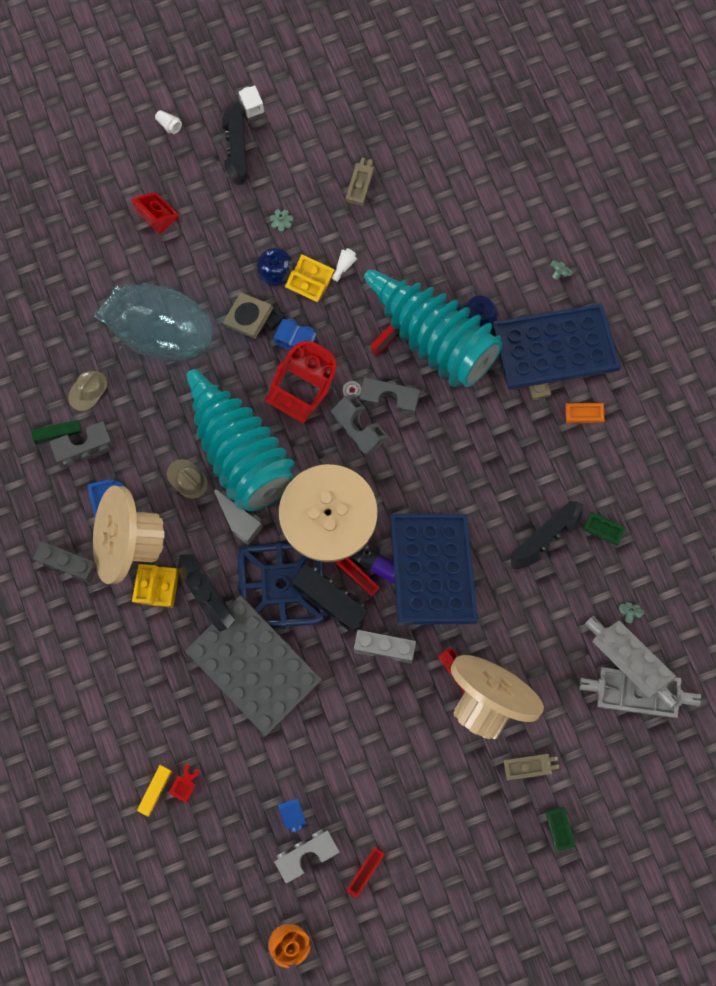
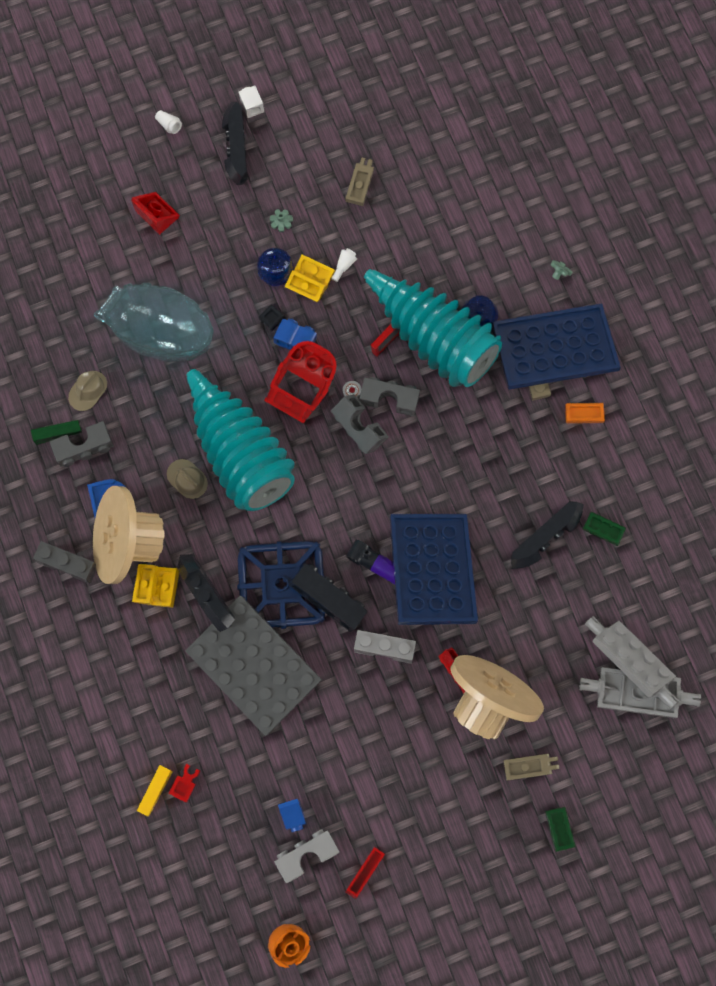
light grey slope [214,490,263,545] -> none
dark tan tile [223,293,273,339] -> none
tan piece [279,464,377,562] -> none
red piece [335,558,380,597] -> none
sand green plant [619,602,644,623] -> none

